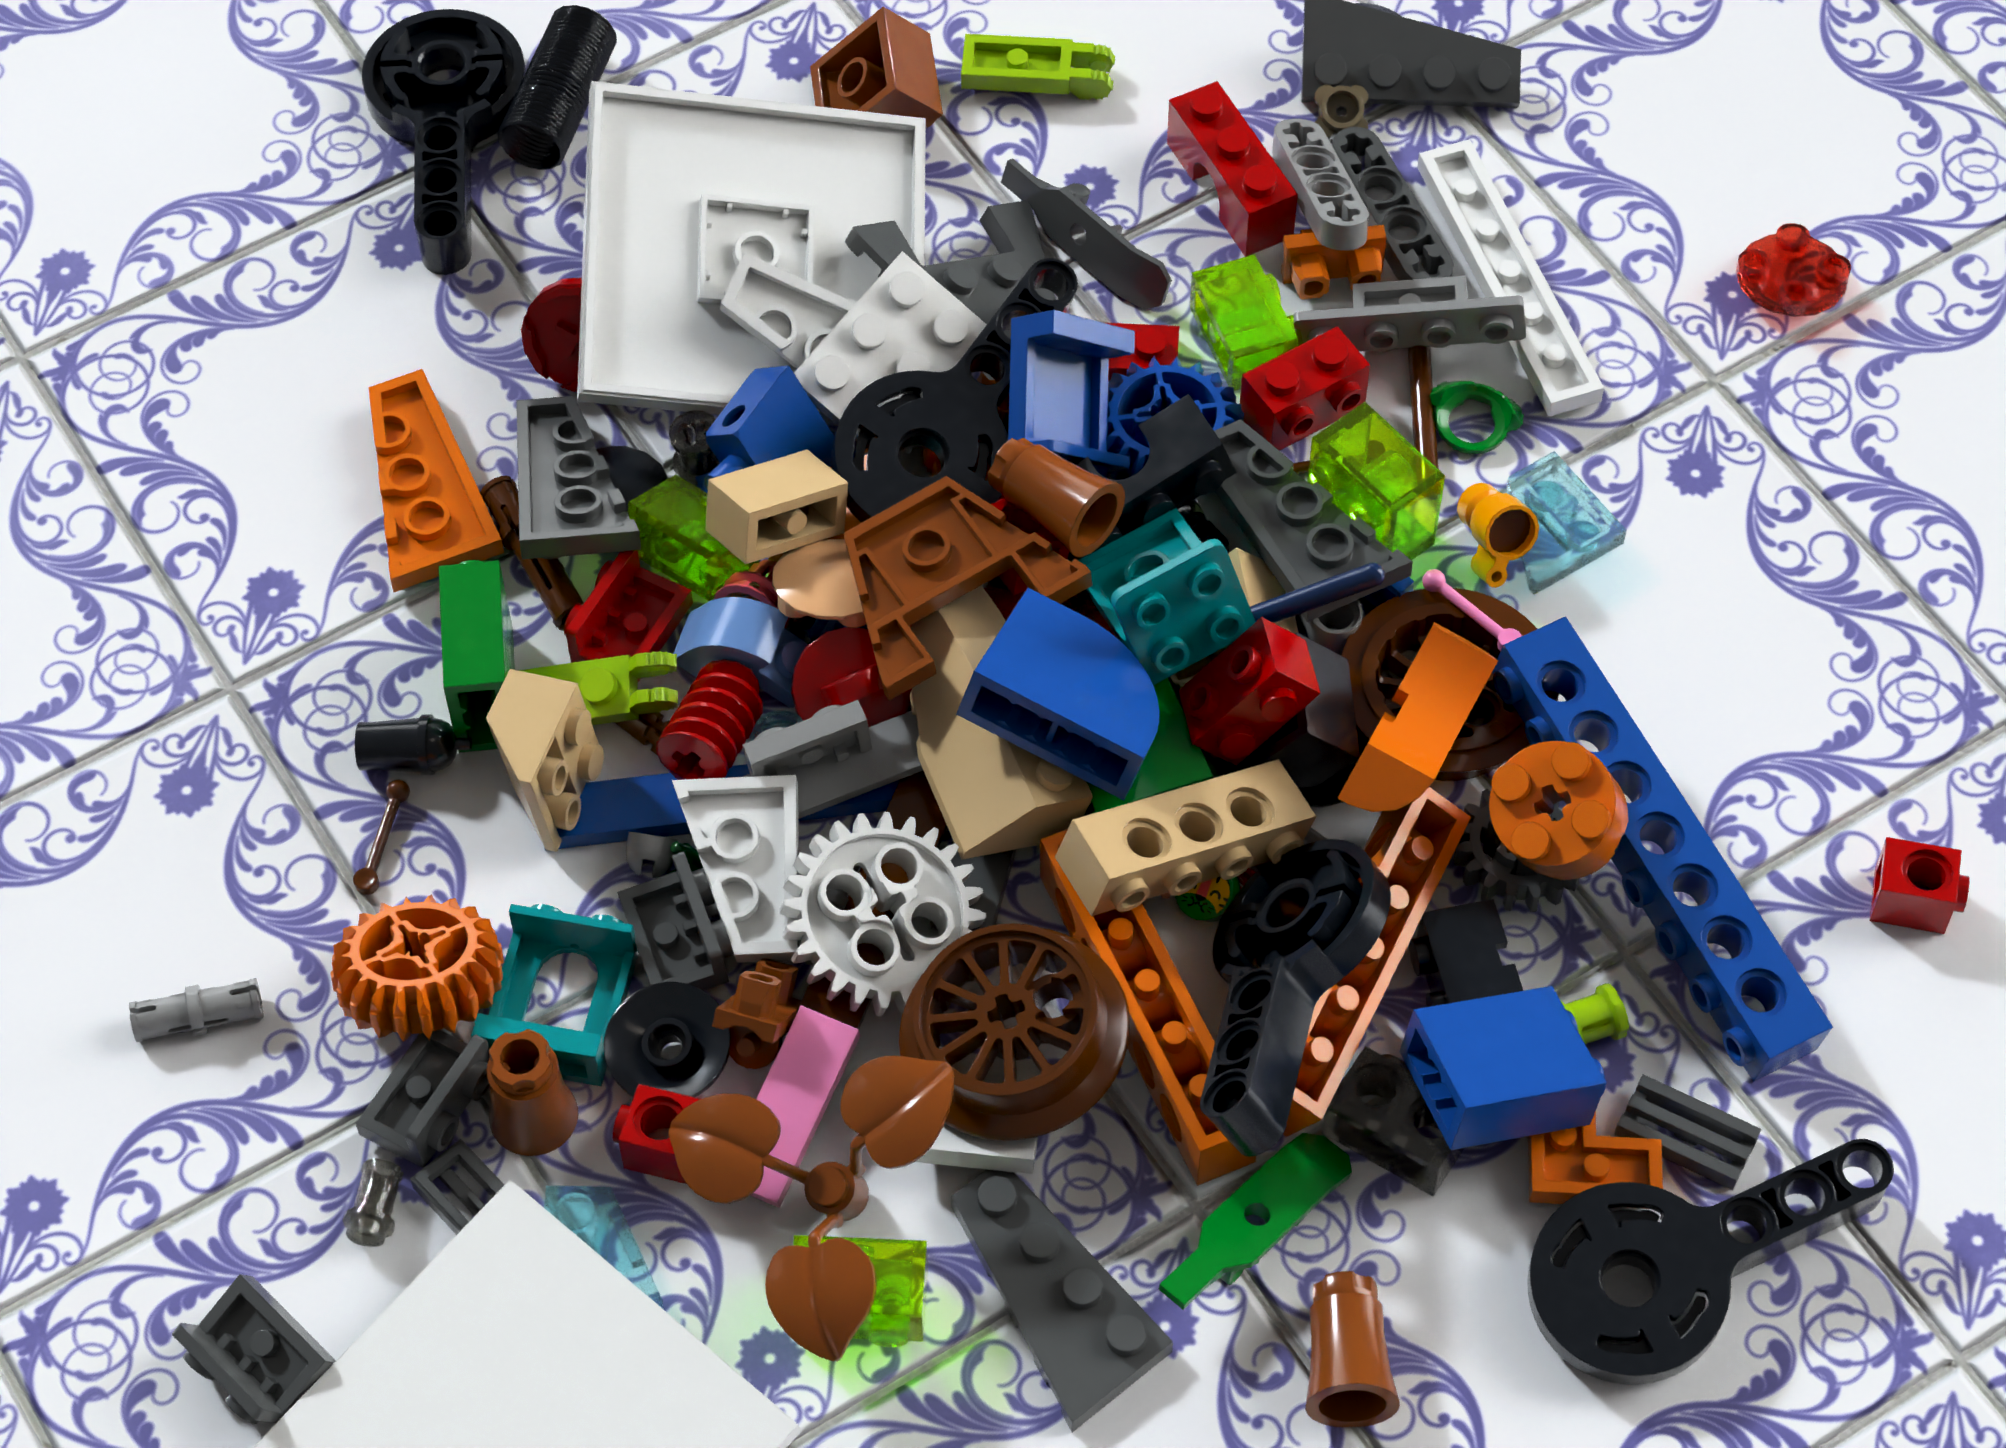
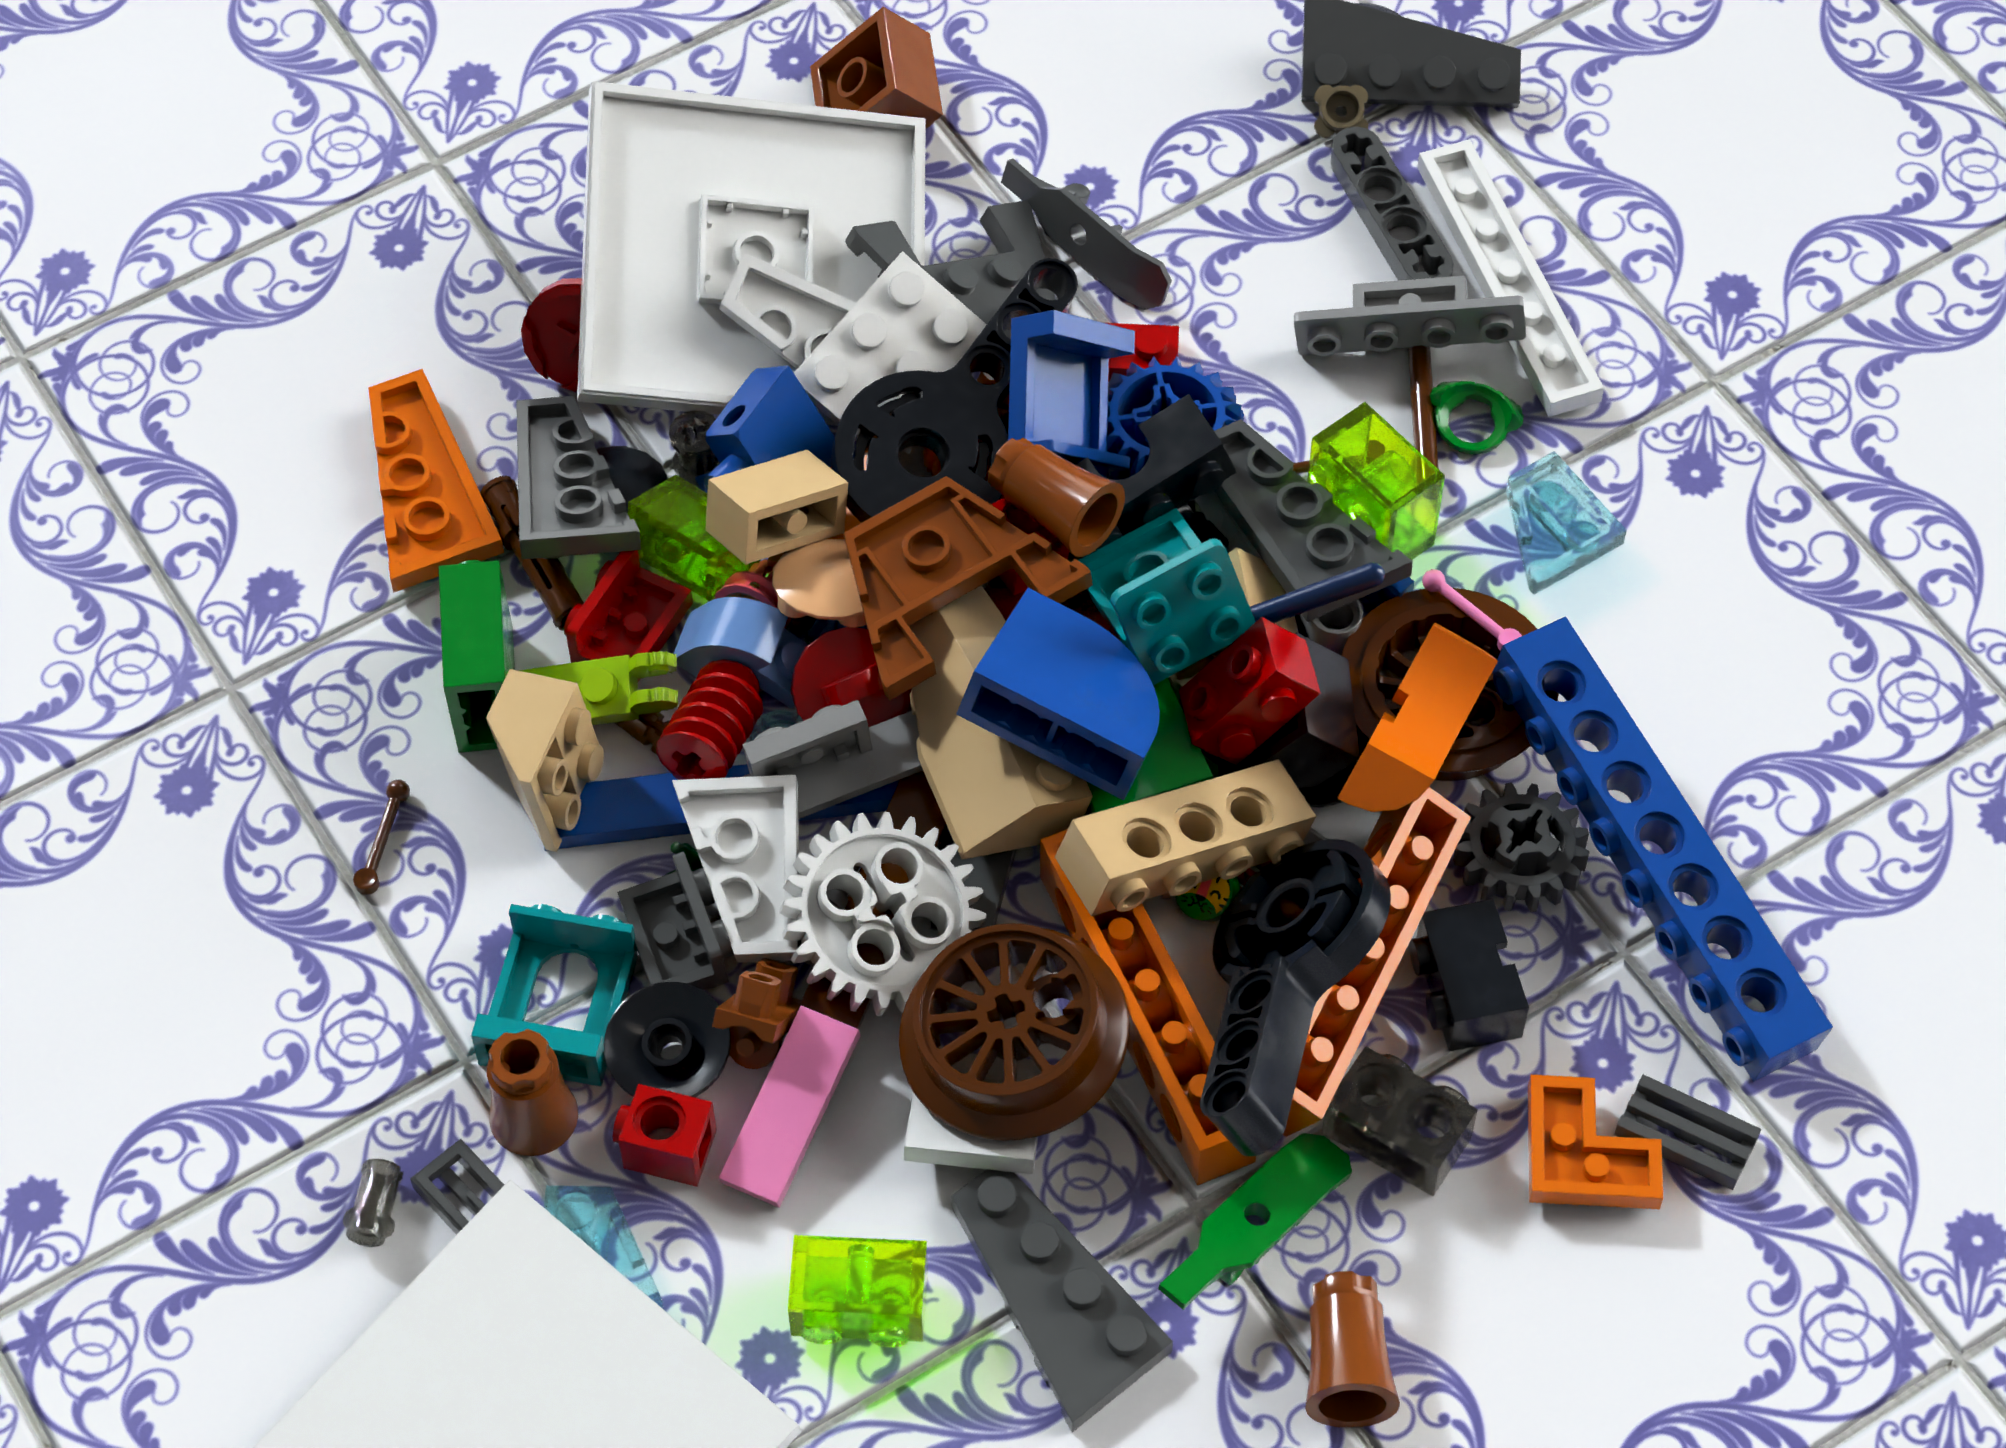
light grey pin [129,978,264,1042] -> none
dark grey bracket [172,1274,336,1424] -> none
orange gear [330,894,504,1042] -> none
black piece [355,714,472,775] -> none
dark grey bracket [355,1030,490,1168] -> none
black beam [362,9,526,275] -> none
black piece [497,5,617,170] -> none
light grey hinge [626,832,678,878] -> none
dark orange plant [668,1055,955,1362] -> none
lime hinge [961,34,1115,100] -> none
red arch [1167,81,1298,257] -> none
clear neon green brick [1190,254,1302,391] -> none
red brick [1240,326,1370,451] -> none
light grey beam [1272,119,1369,250] -> none
orange hips [1281,225,1387,300] -> none
blue brick [1399,986,1607,1150] -> none
light orange piece [1457,483,1539,588] -> none
orange brick [1489,741,1628,880] -> none
black beam [1527,1139,1894,1384] -> none
lime bush [1560,983,1629,1044] -> none
clear red dish [1735,223,1851,317] -> none
red brick [1869,837,1970,934] -> none

